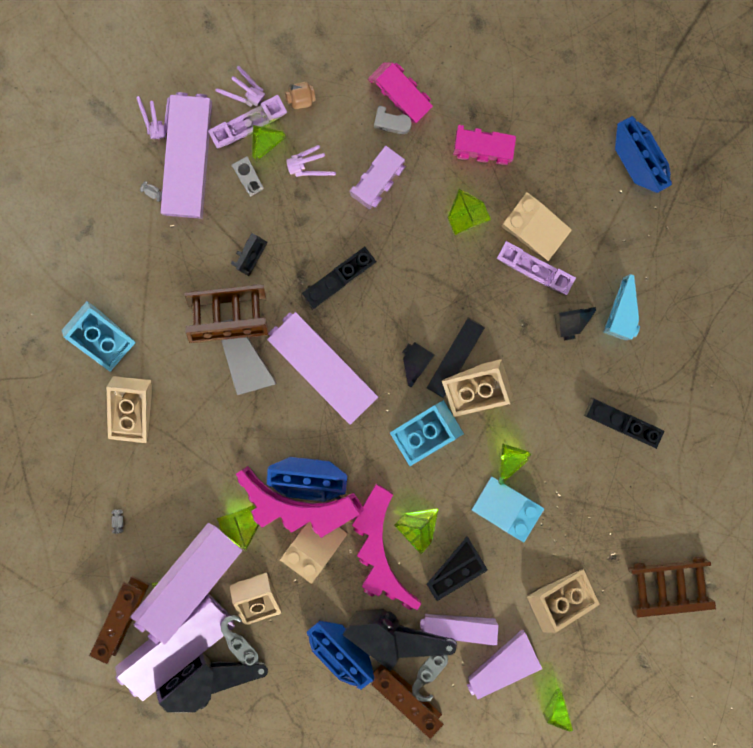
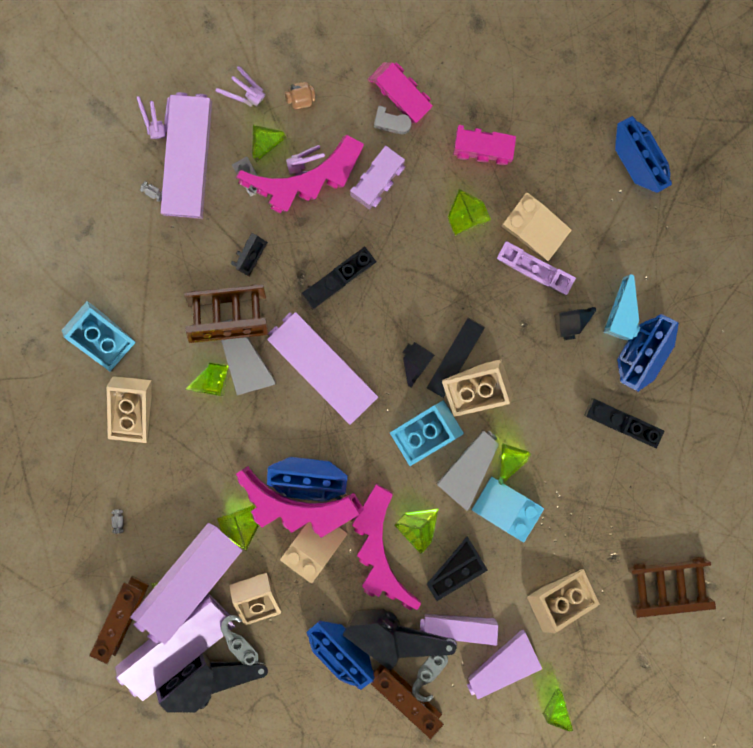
lavender slope [208,95,287,149] -> none
none -> clear neon green slope [186,363,229,396]
none -> dark pink arch [235,135,364,214]
none -> light grey slope [436,431,499,511]
none -> blue wedge [617,314,679,392]

